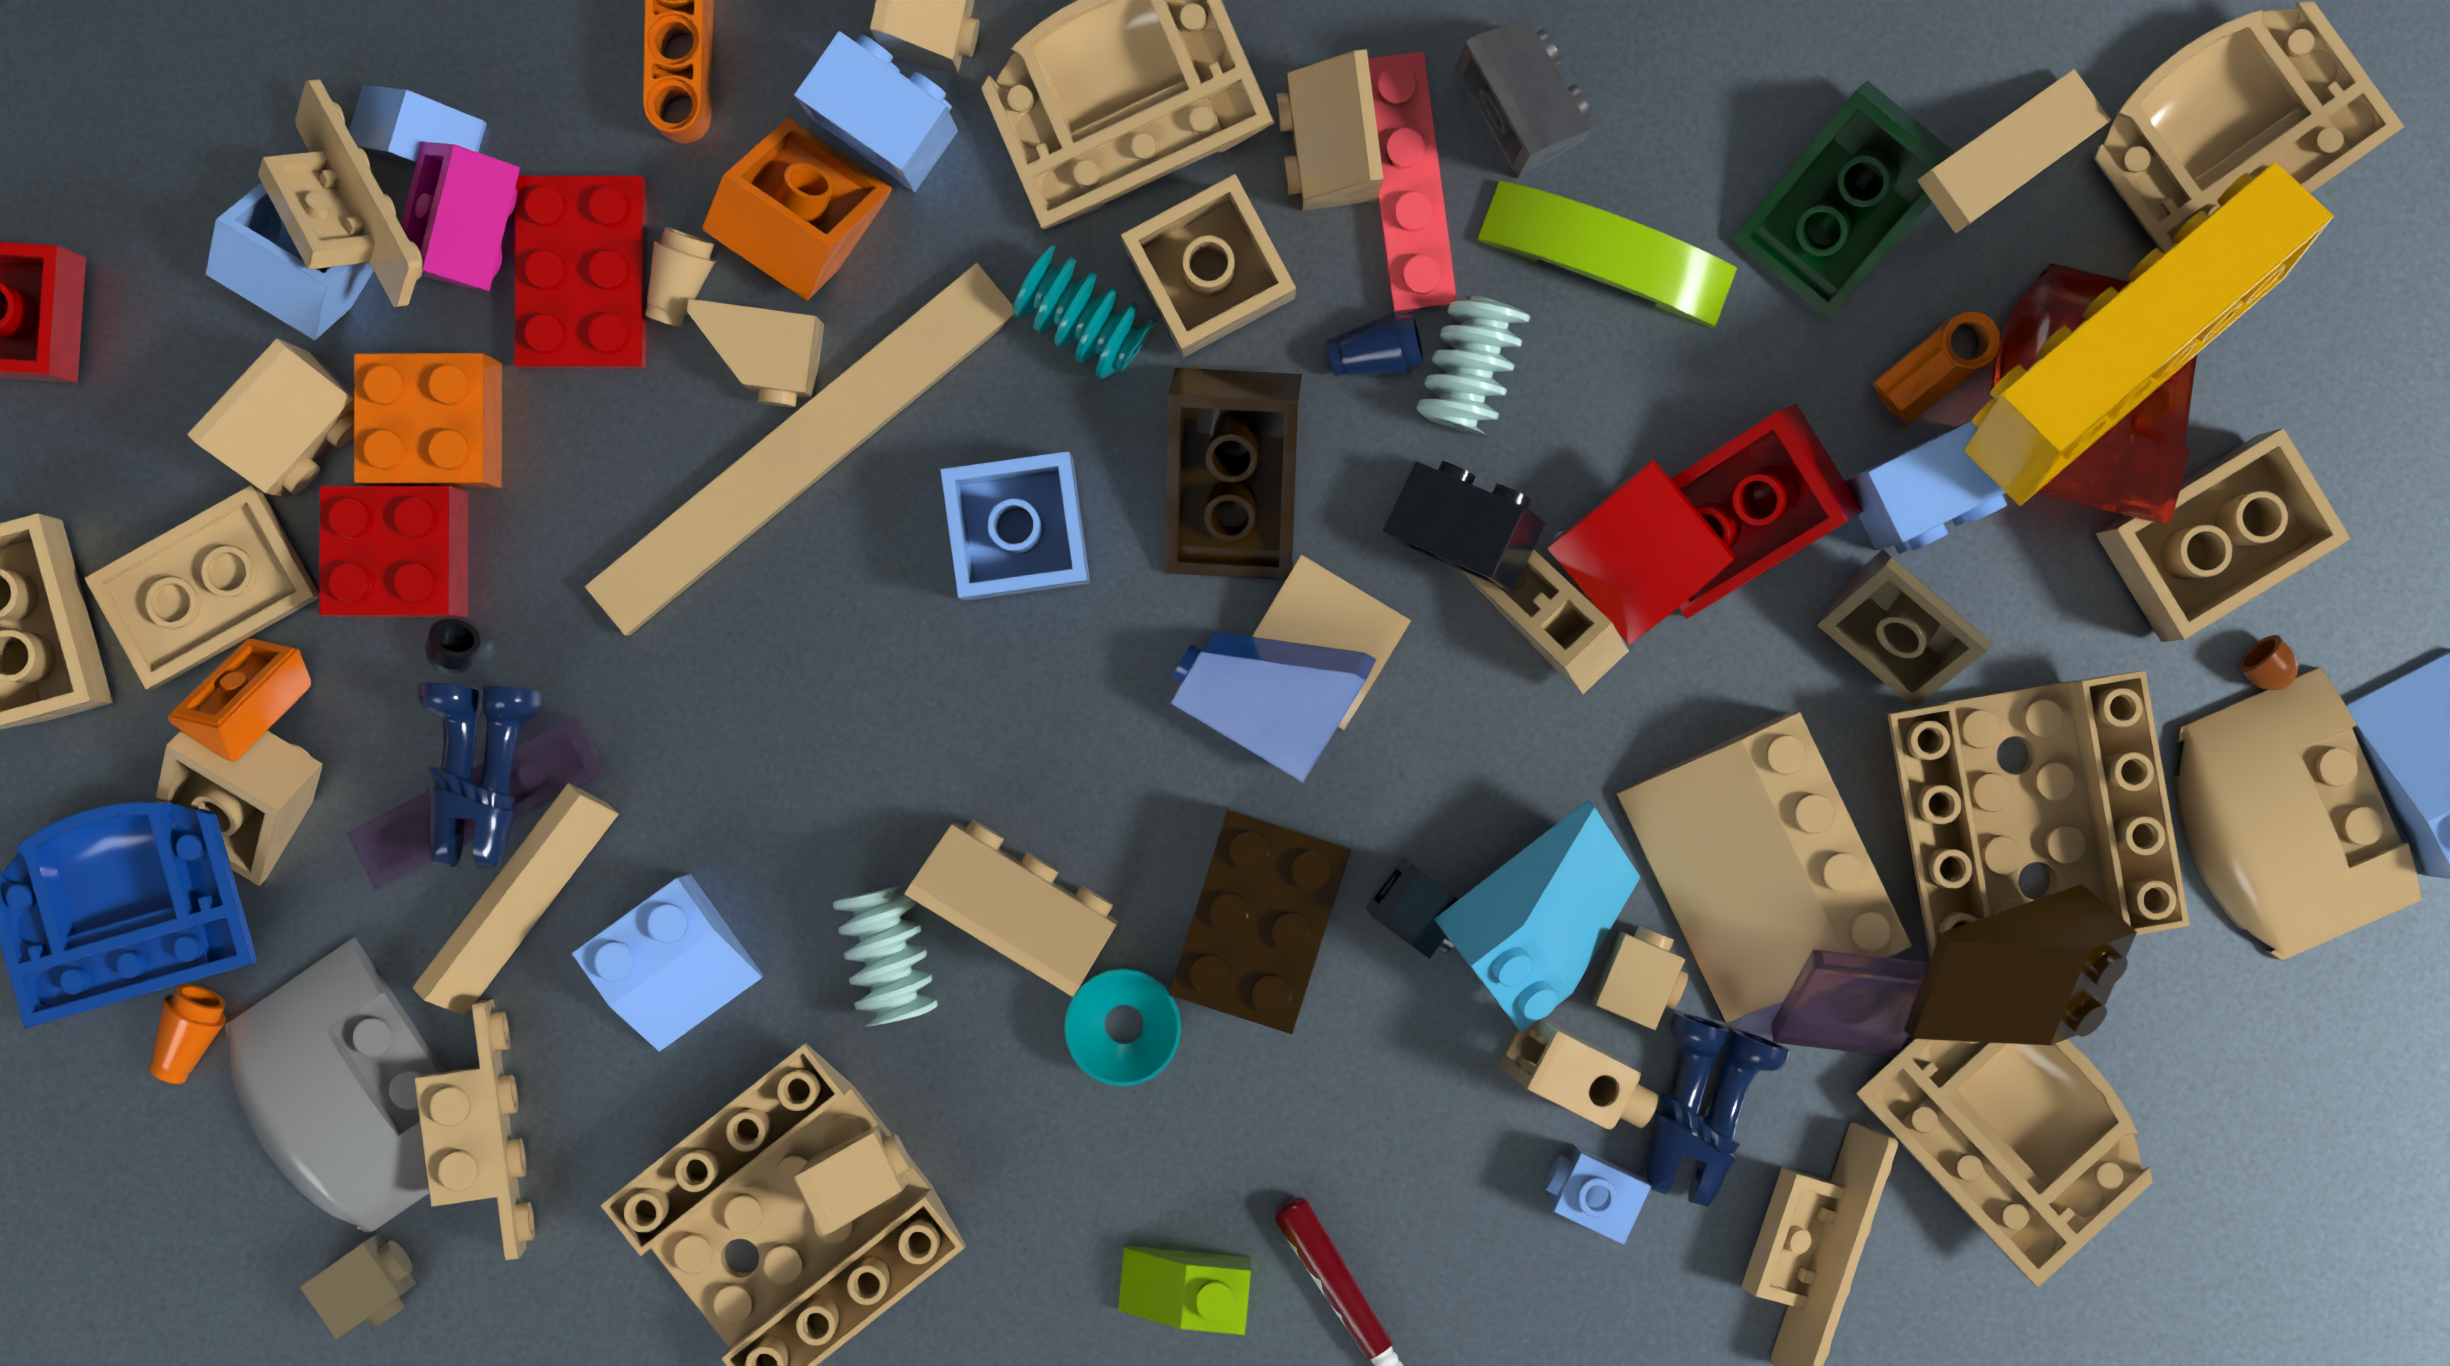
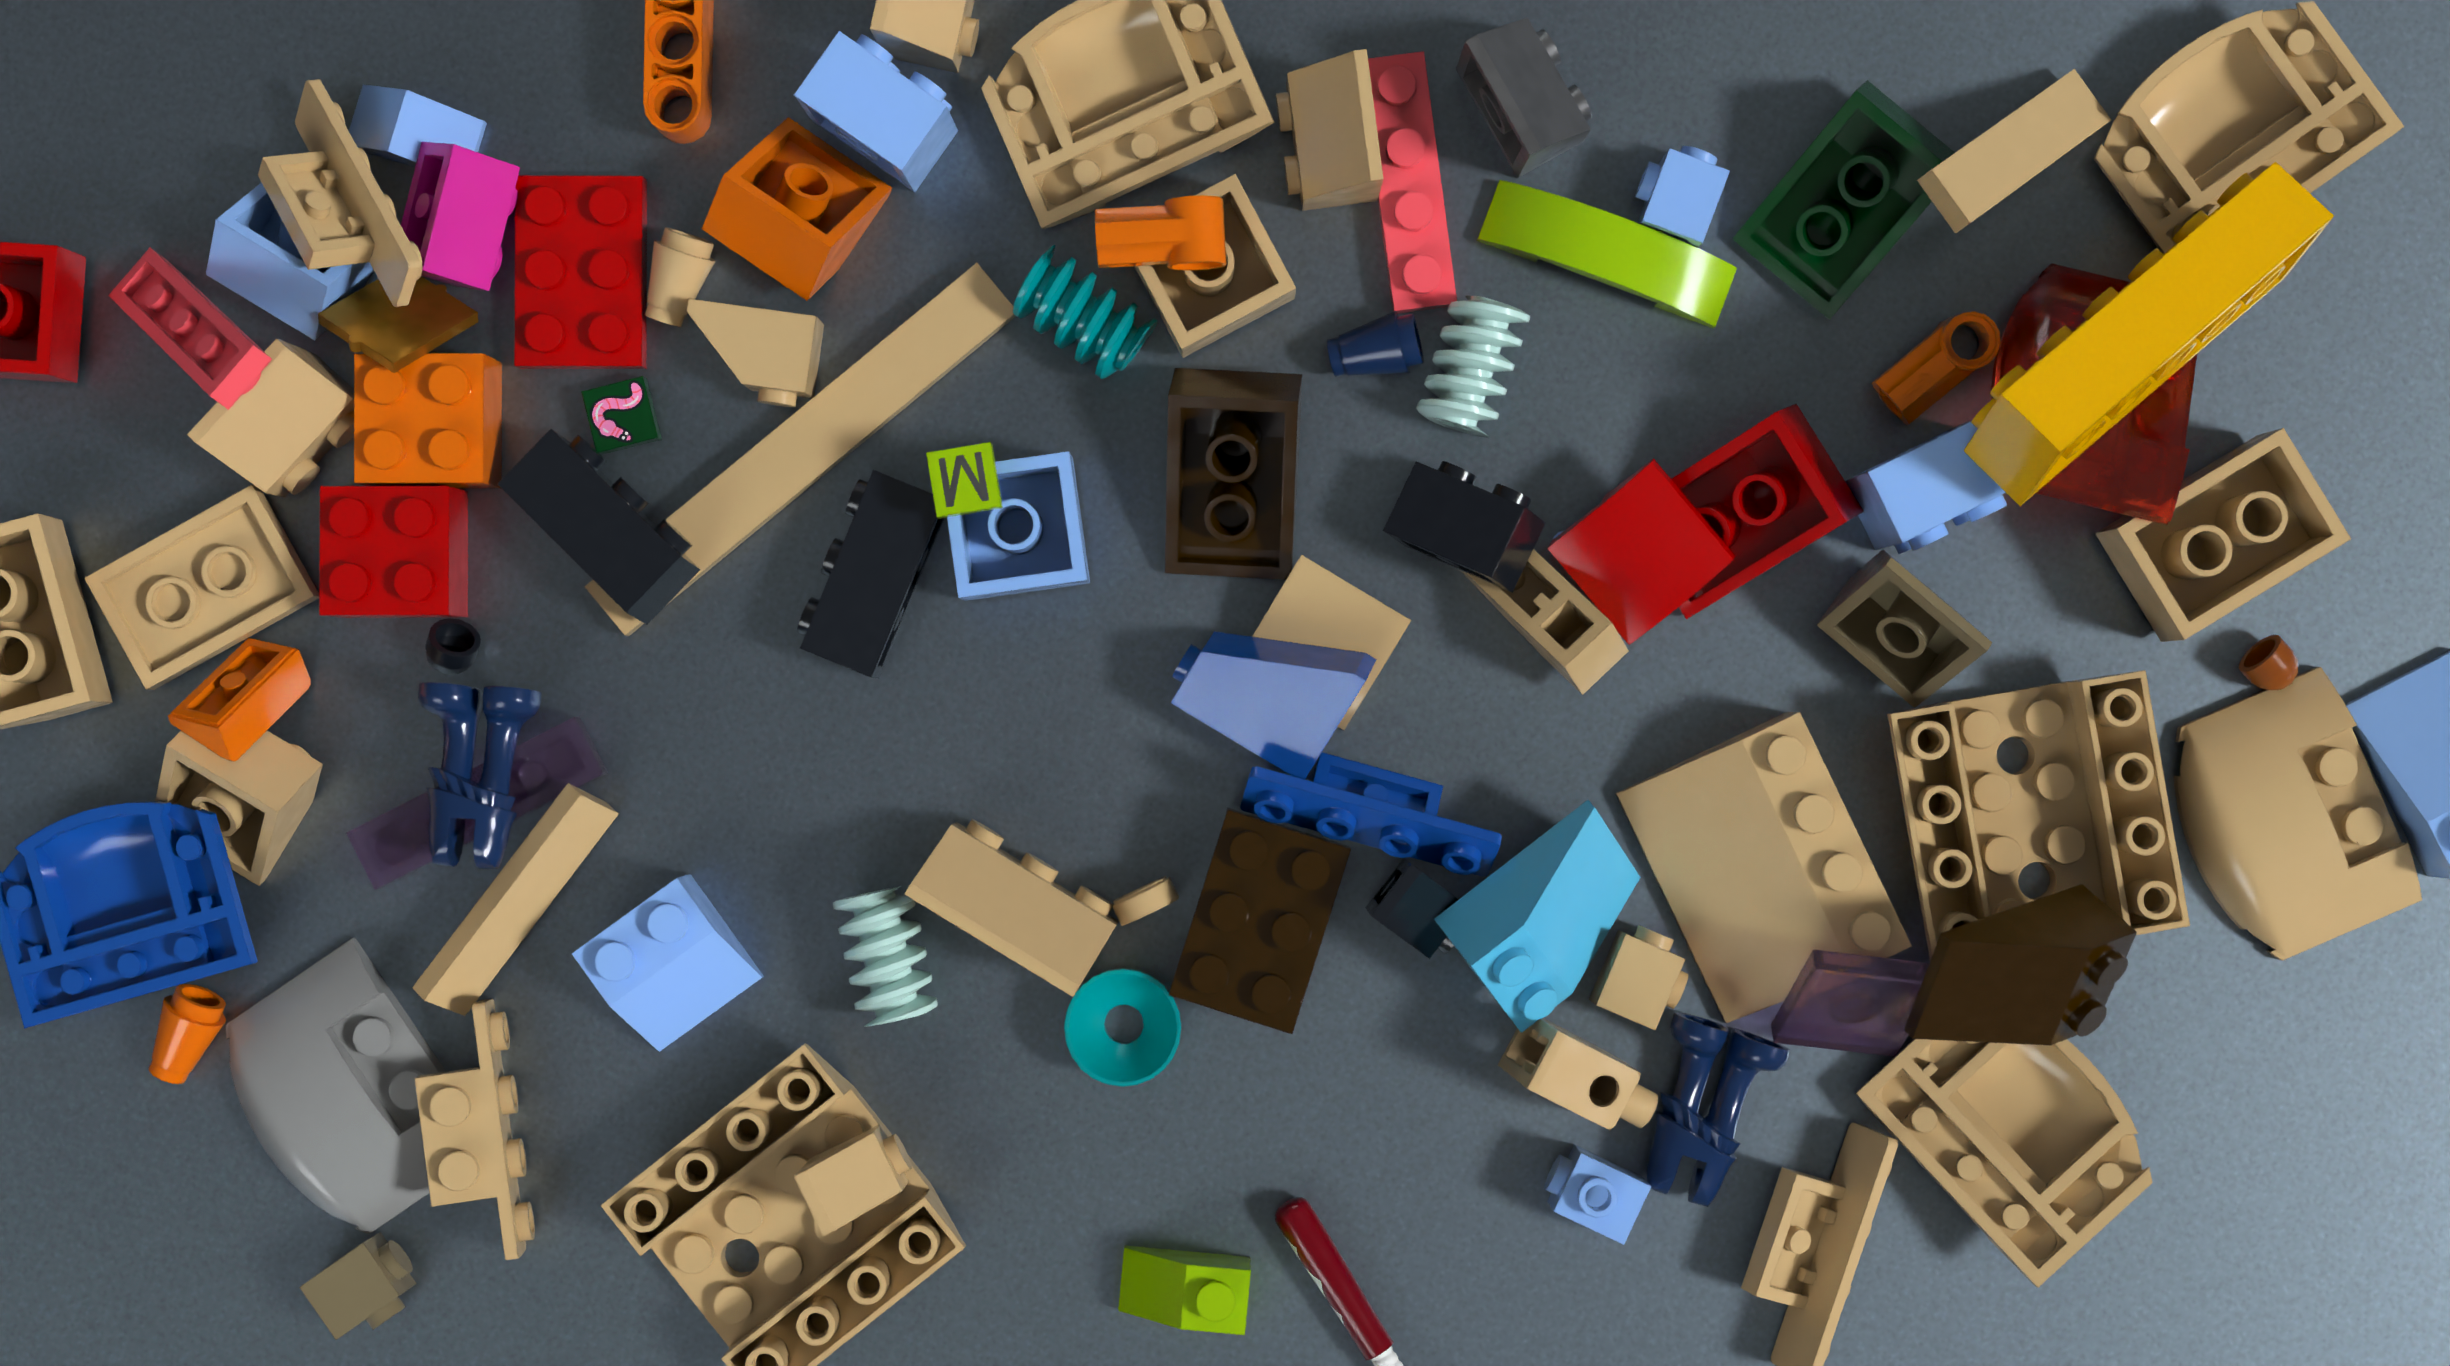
none -> coral plate [108,247,272,410]
none -> pearl gold piece [318,276,478,373]
none -> black brick [498,429,700,625]
none -> dark green tile [581,376,662,455]
none -> black brick [797,470,944,679]
none -> lime tile [926,442,1003,519]
none -> orange piece [1095,195,1226,271]
none -> tan tile [1112,875,1179,926]
none -> blue bracket [1240,752,1502,877]
none -> light blue brick [1635,146,1730,248]

